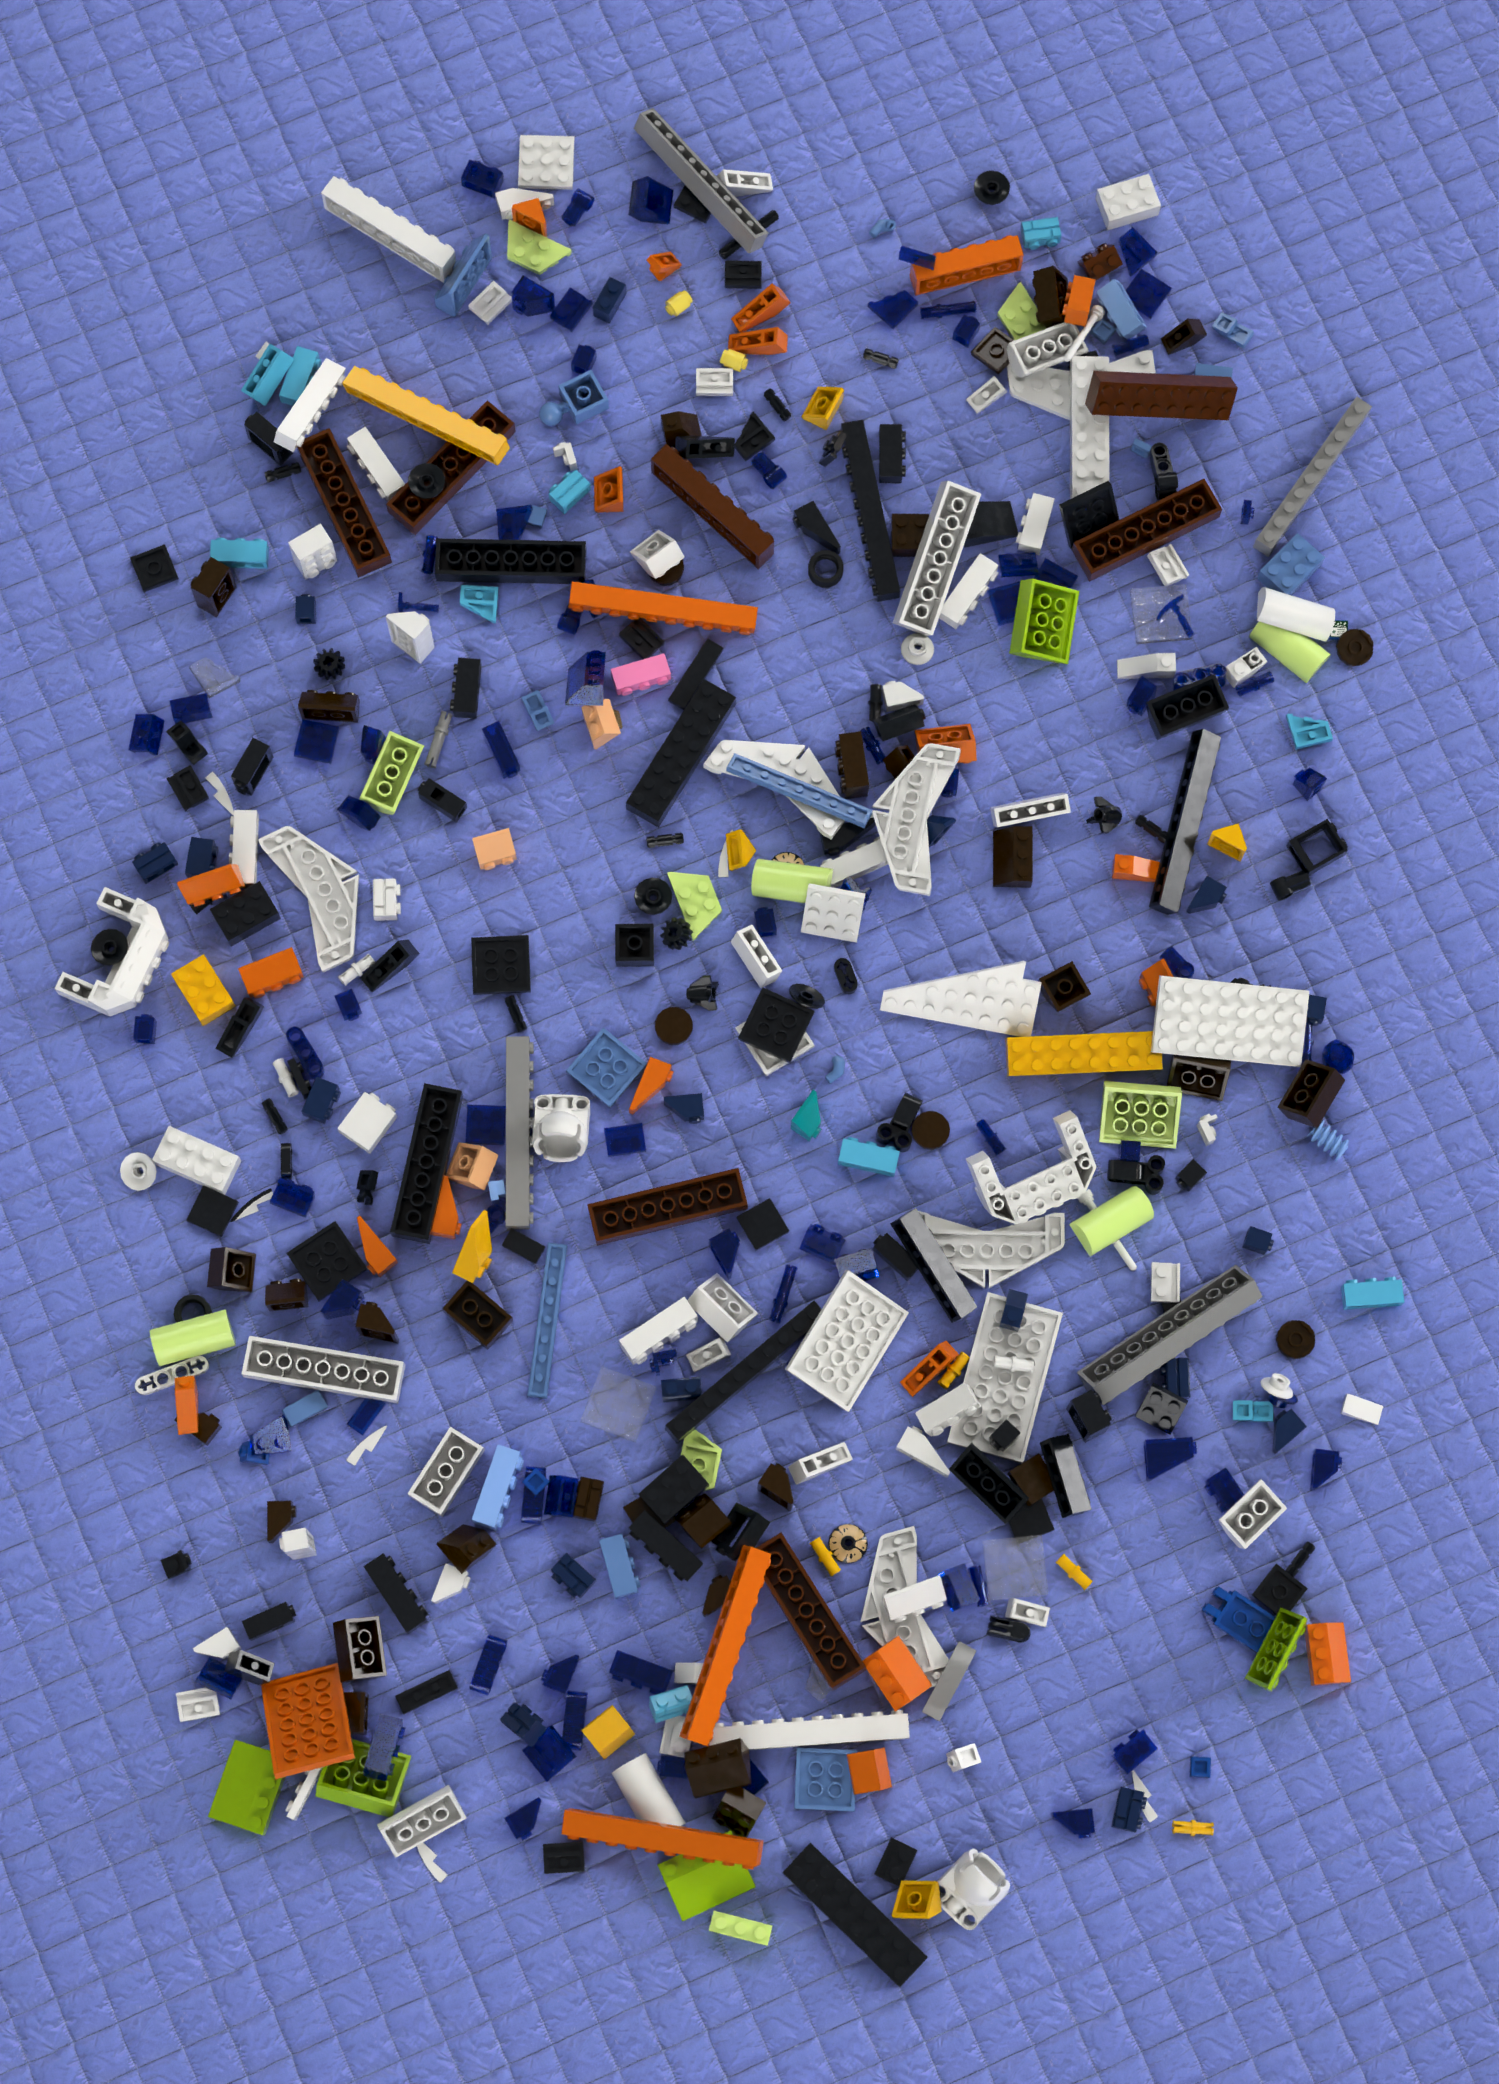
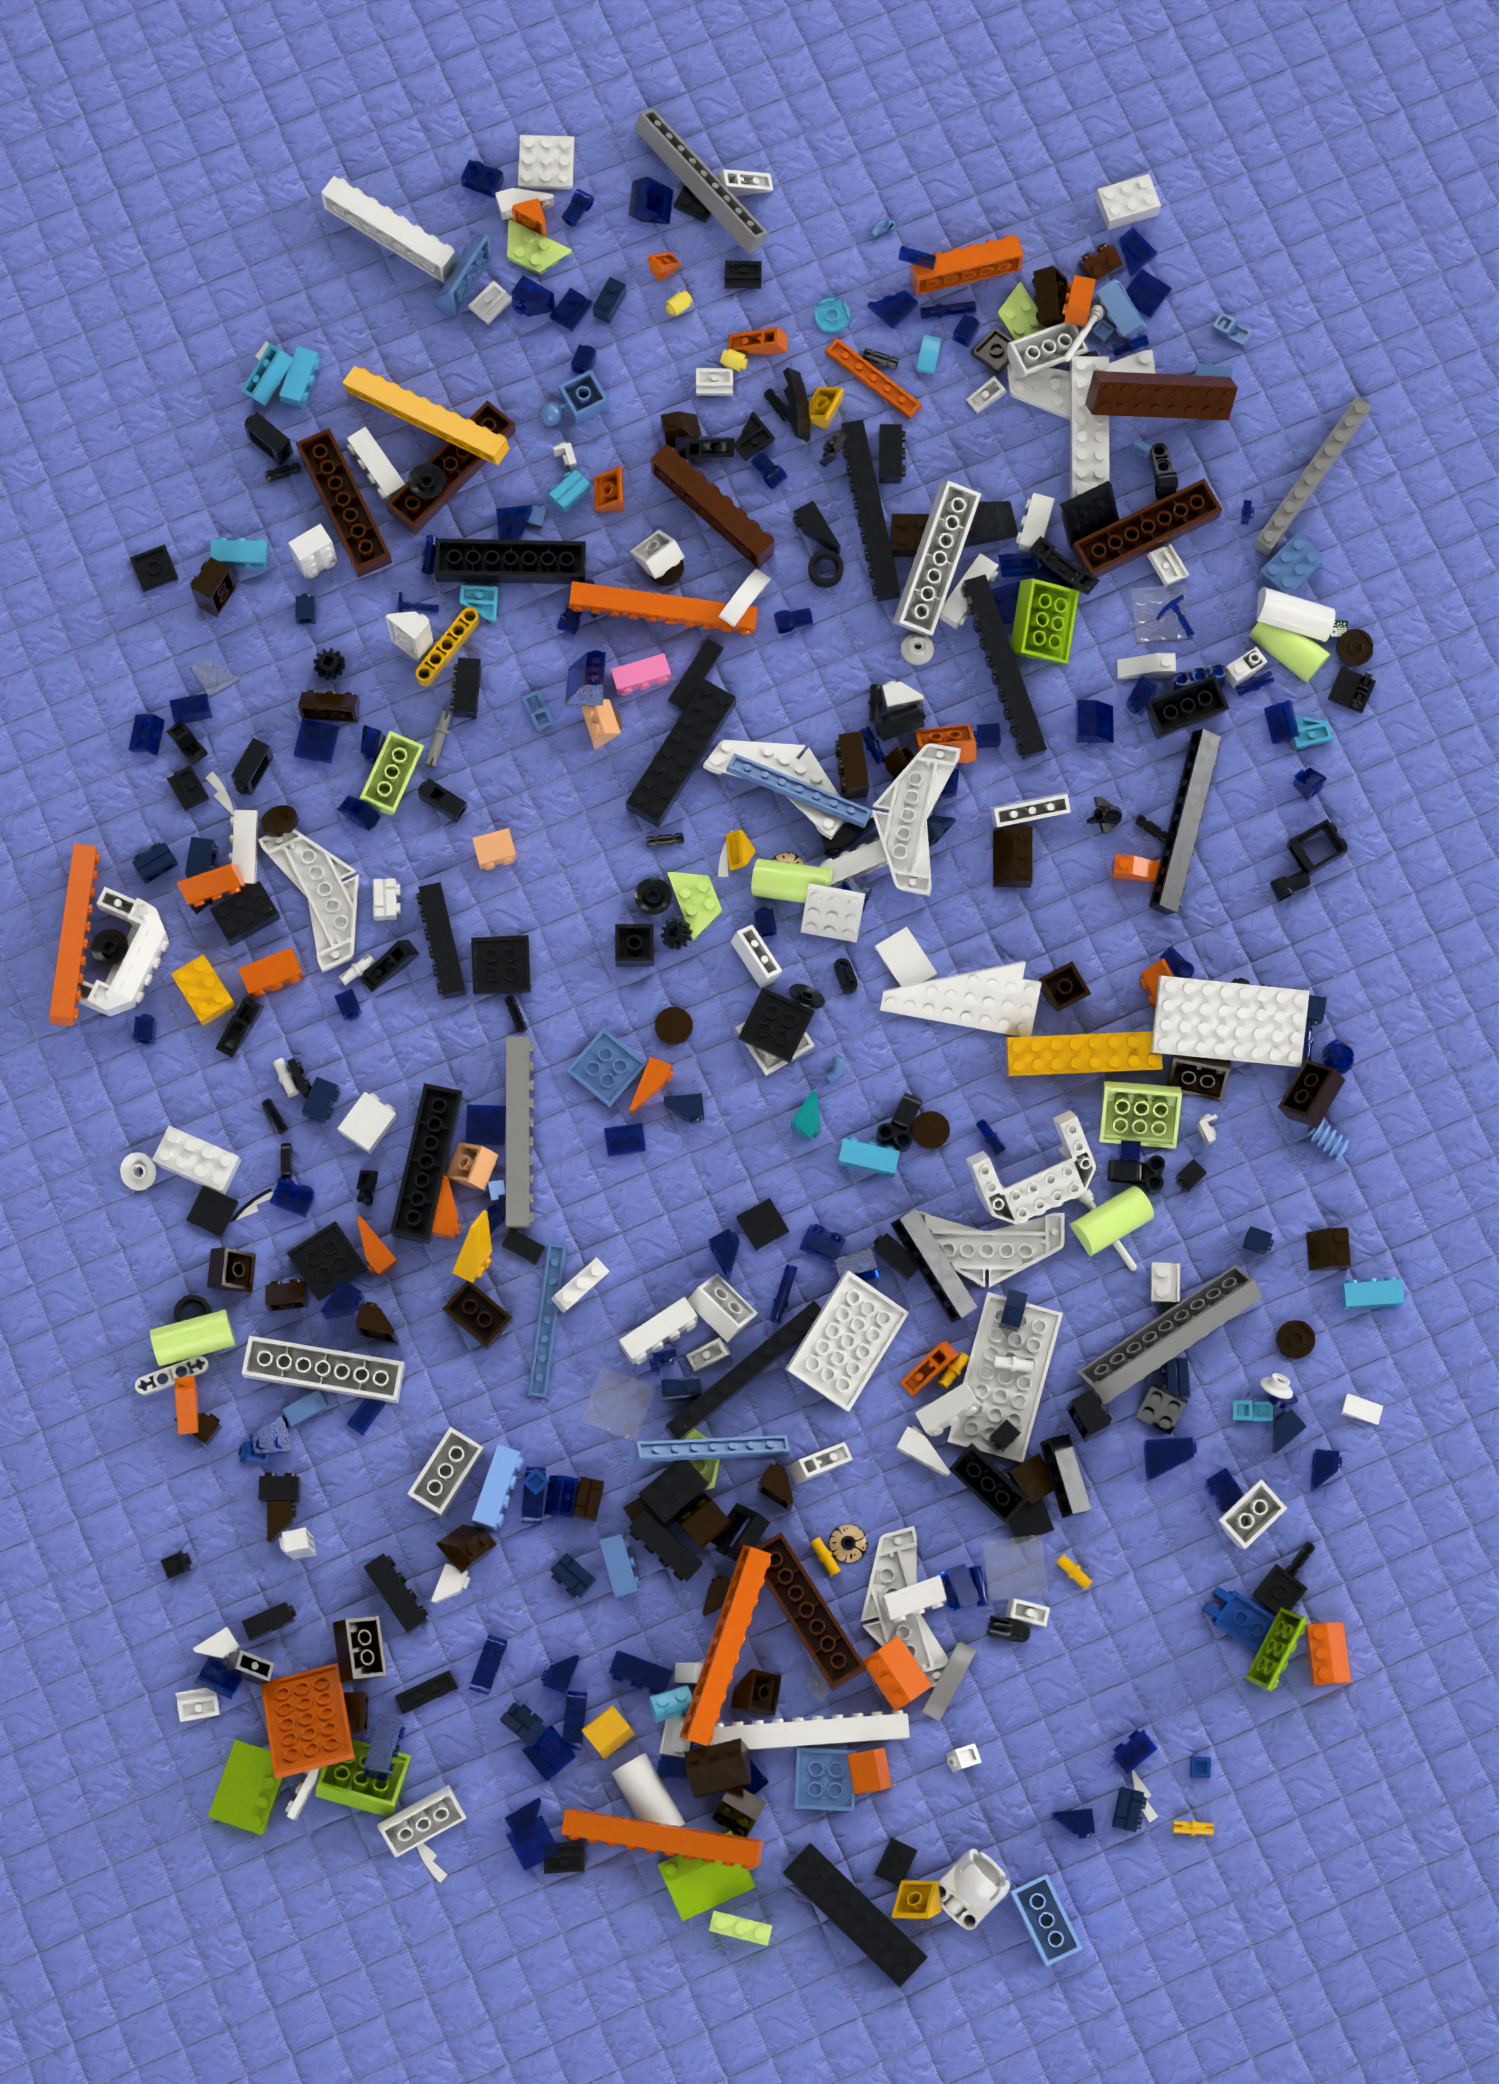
white brick [274,358,346,452] -> none
clear blue beam [286,1027,325,1079] -> none
white sticker [346,1426,387,1466] -> none
clear blue slope [482,721,521,779] -> none
white piece [532,1094,591,1162] -> none
reddish brown brick [587,1168,748,1246] -> none
black plate [619,618,665,659] -> none
black brick [686,975,719,1011] -> none
black axle [719,210,779,259] -> none
orange slope [731,283,790,333] -> none
black dish [974,170,1010,205] -> none
medium azure brick [1020,217,1061,250] -> none
dark brown slope [1161,319,1207,354] -> none
dark blue slope [1186,876,1227,914] -> none
yellow slope [1207,823,1247,861] -> none
none -> orange brick [49,844,100,1026]
none -> black brick [258,1472,301,1502]
none -> dark brown tile [261,805,299,837]
none -> yellow beam [416,607,479,686]
none -> black brick [416,882,466,1000]
none -> clear blue plate [506,1815,560,1871]
none -> white brick [551,1257,610,1313]
none -> medium blue tile [634,1435,790,1463]
none -> white slope [719,568,771,627]
none -> dark brown slope [731,1669,782,1716]
none -> clear blue piece [774,608,813,634]
none -> black slope [783,367,810,442]
none -> medium azure tile [814,297,850,334]
none -> orange tile [825,338,922,419]
none -> white tile [874,927,937,987]
none -> medium azure slope [916,335,942,374]
none -> black brick [960,574,1047,760]
none -> clear blue brick [973,723,1001,748]
none -> light blue brick [1009,1874,1083,1967]
none -> black slope [1029,536,1100,595]
none -> clear blue slope [1075,700,1114,743]
none -> clear blue plate [1264,700,1300,745]
none -> dark brown slope [1306,1227,1351,1271]
none -> black hinge [1328,666,1376,714]

